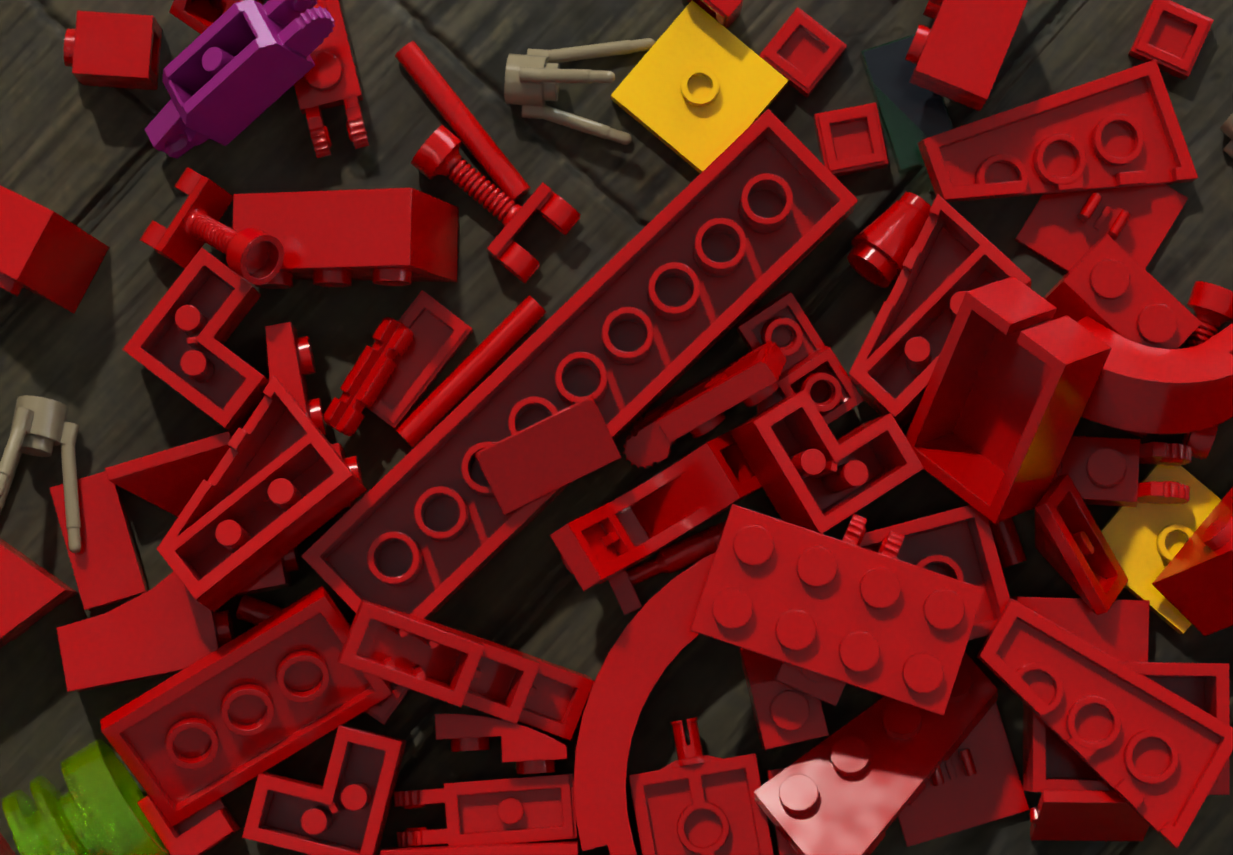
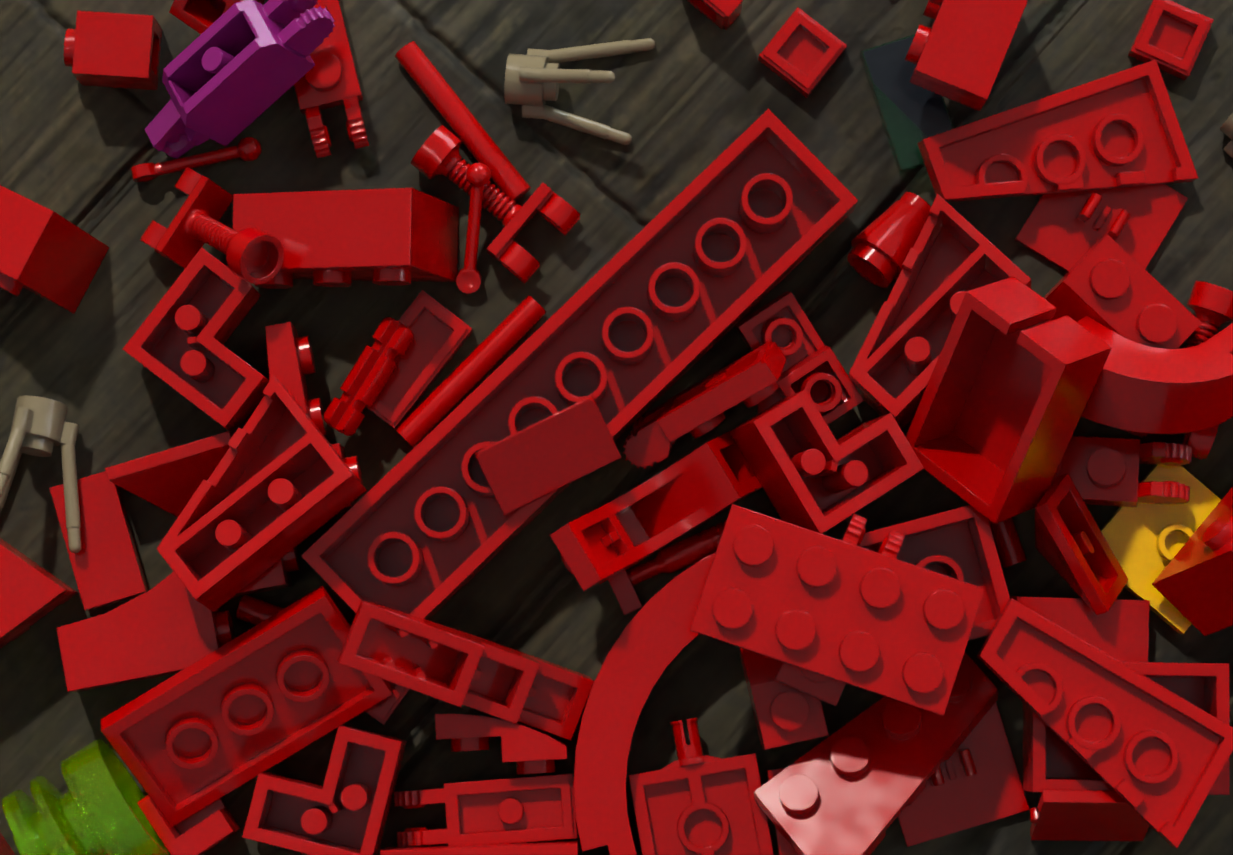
yellow plate [611,0,788,174] -> none
red tile [813,102,889,177] -> none
none -> red hinge [131,137,261,182]
none -> red hinge [456,162,491,294]

